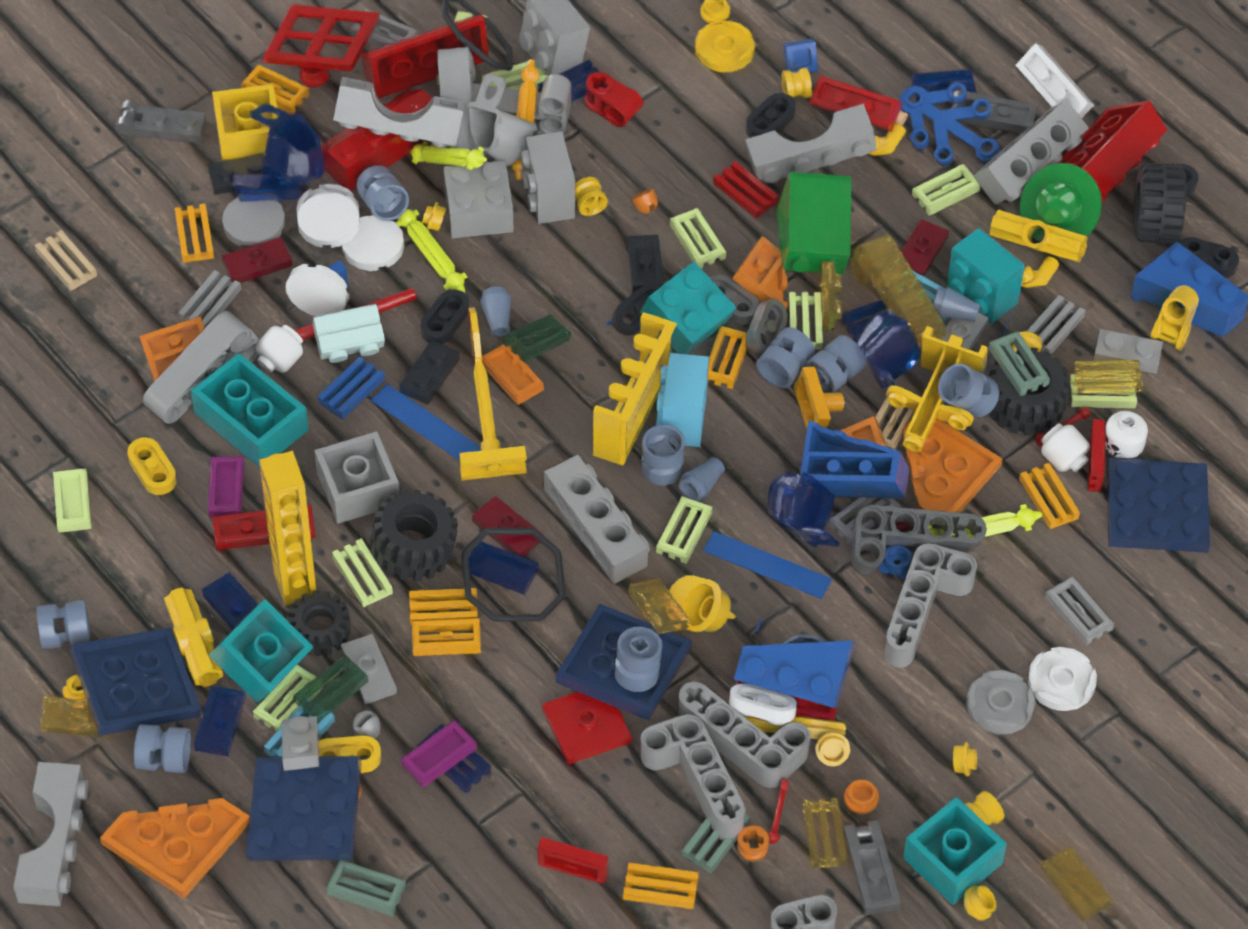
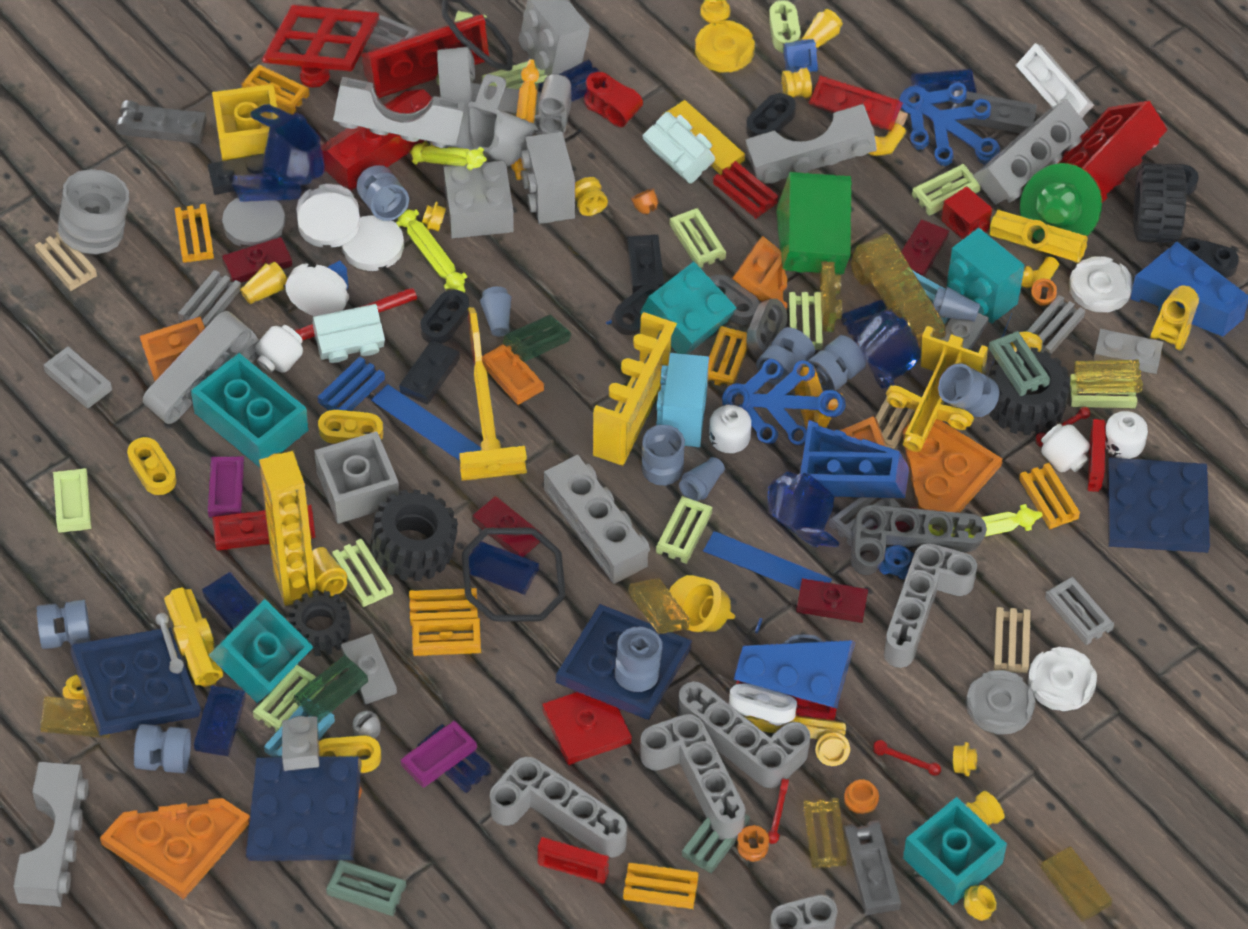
none -> light grey plate [44,347,112,409]
none -> light grey wheel [58,169,129,254]
none -> light grey hinge [155,613,184,674]
none -> yellow cone [240,262,288,305]
none -> yellow cone [312,547,347,596]
none -> yellow plate [318,410,384,444]
none -> light grey beam [490,757,627,858]
none -> light aqua brick [643,112,715,184]
none -> yellow tile [662,100,745,175]
none -> white head [709,405,752,453]
none -> blue plant [722,359,846,446]
none -> yellowish green beam [769,1,800,53]
none -> dark red plate [796,578,868,623]
none -> yellow cone [800,9,842,49]
none -> red hinge [873,740,942,776]
none -> red brick [941,186,992,240]
none -> tan tile [994,607,1031,673]
none -> orange hinge [1031,278,1057,306]
none -> white tile [1069,257,1133,312]

